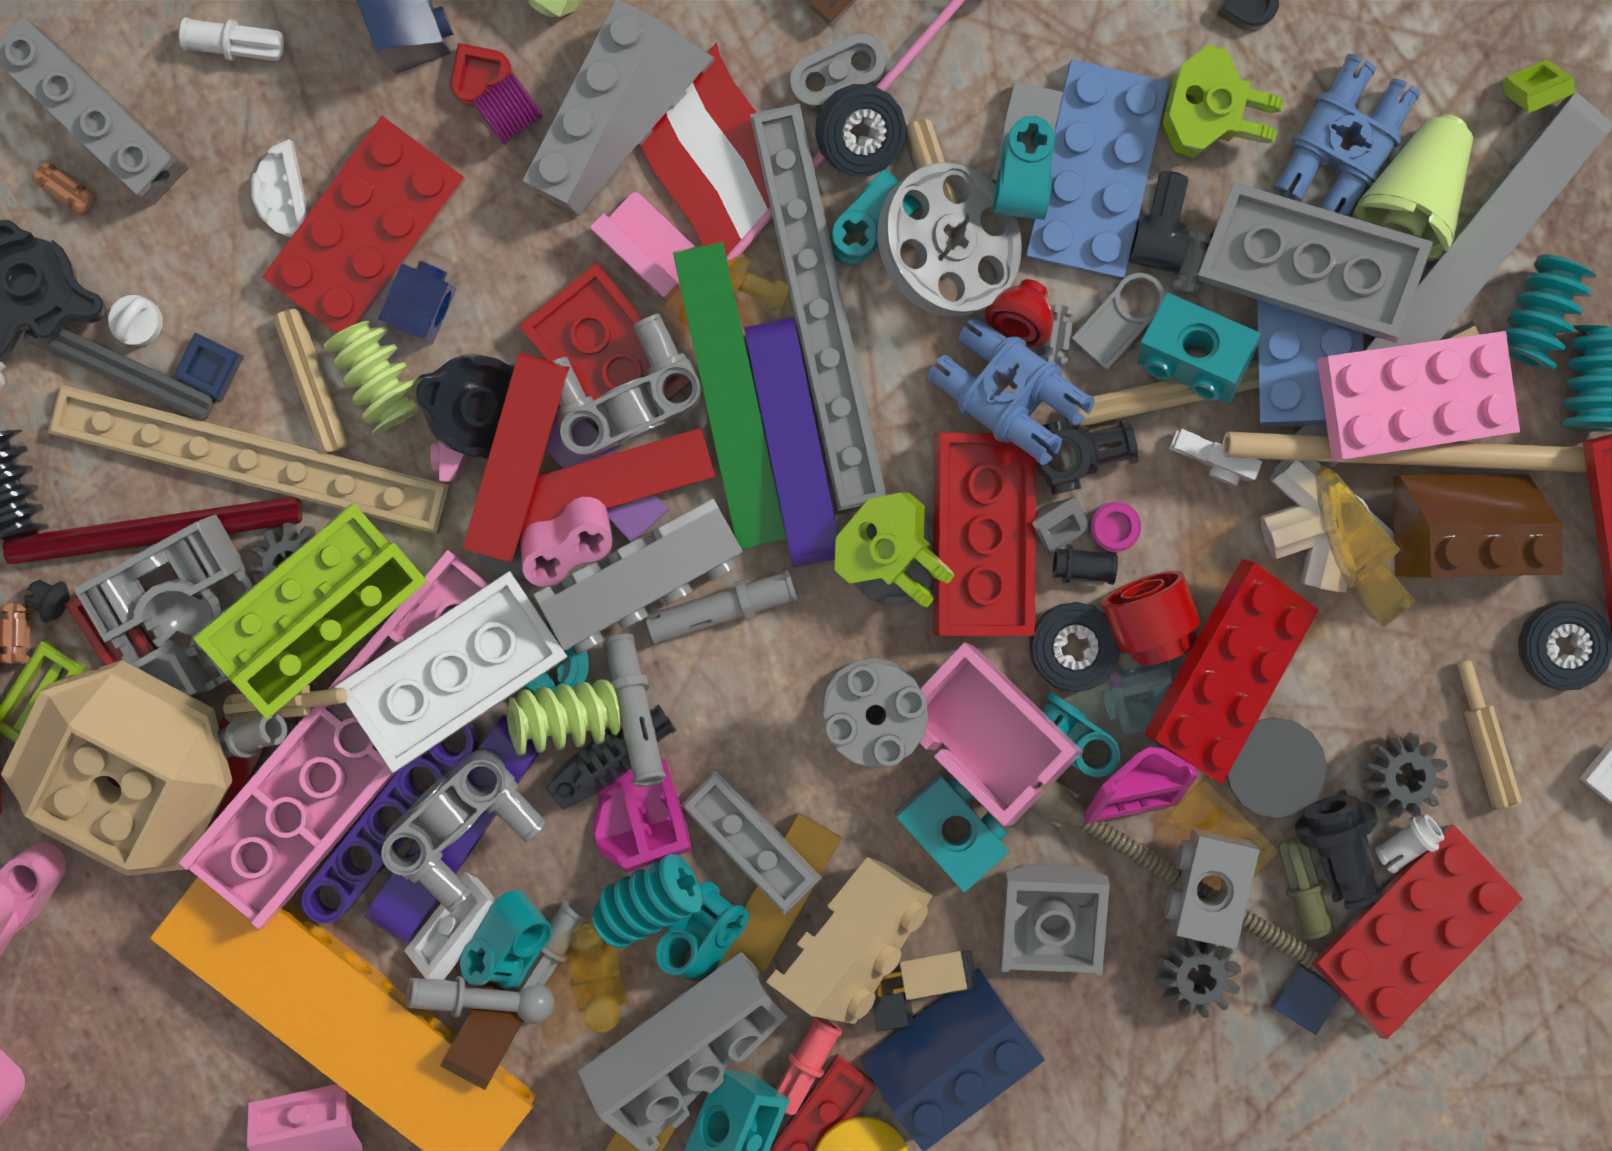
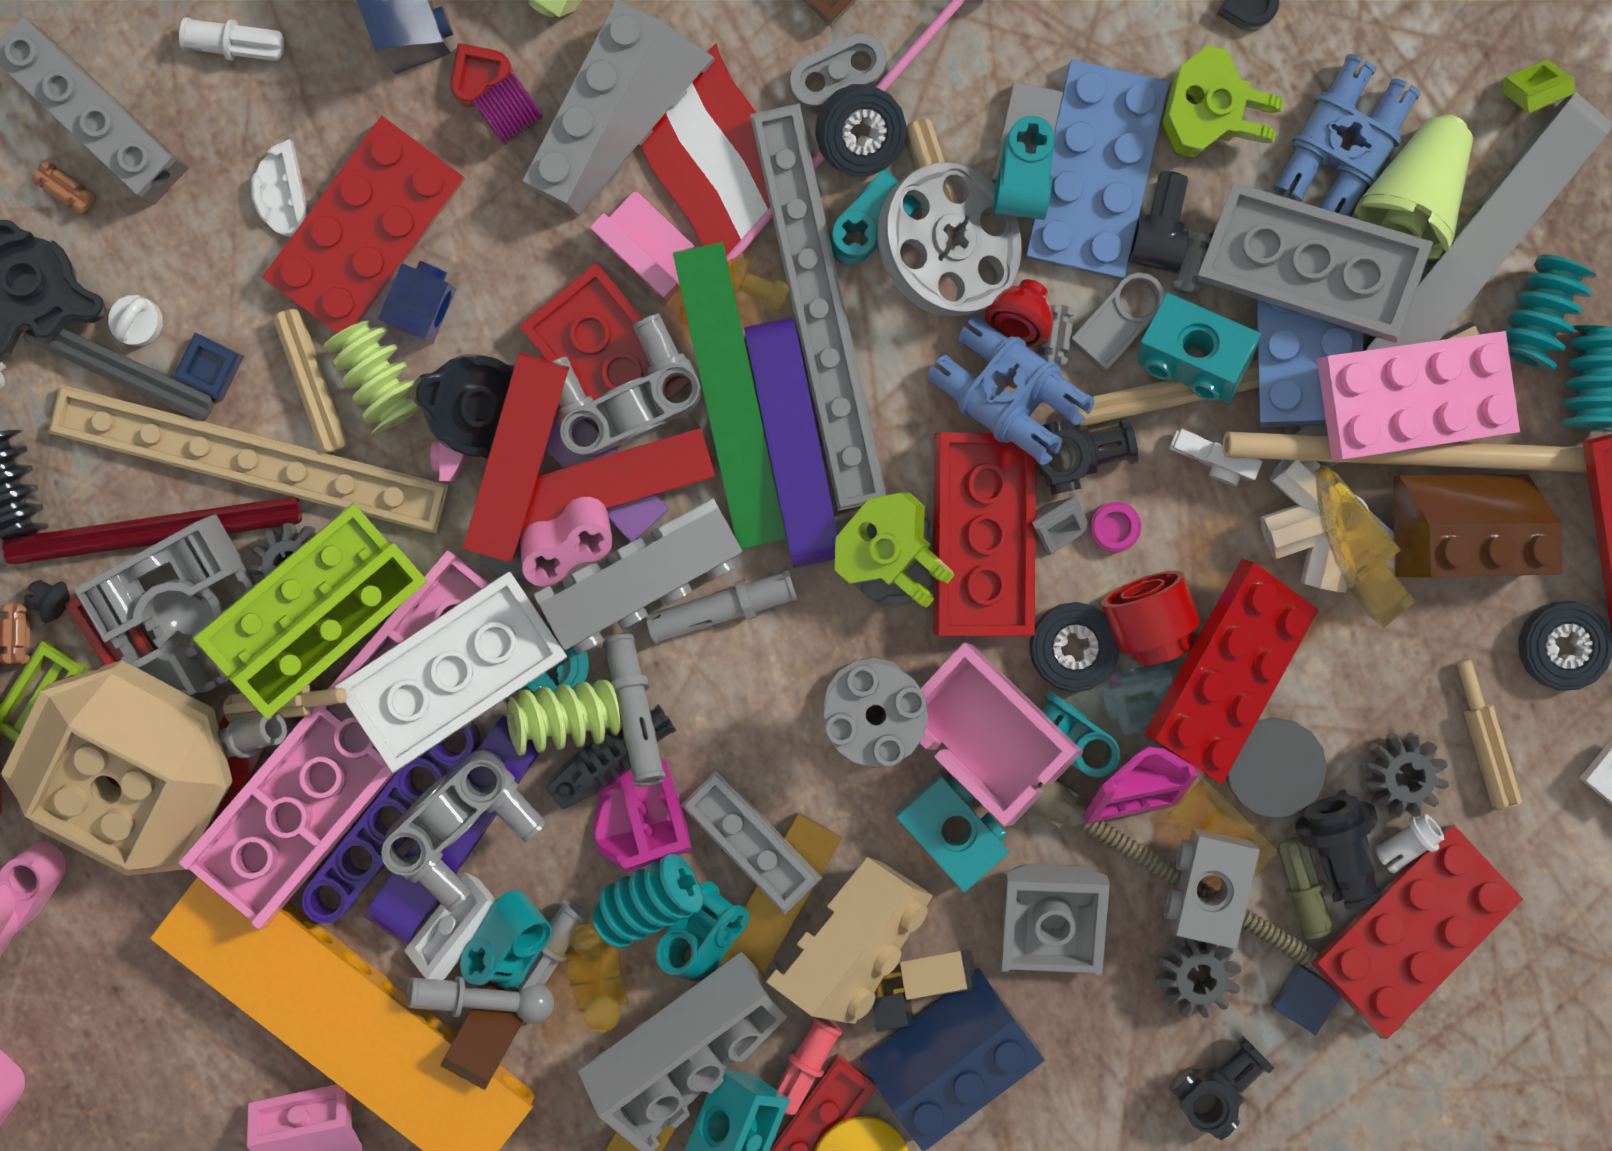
black pin [1052,544,1118,585] -> none
none -> black connector [1169,1035,1275,1140]

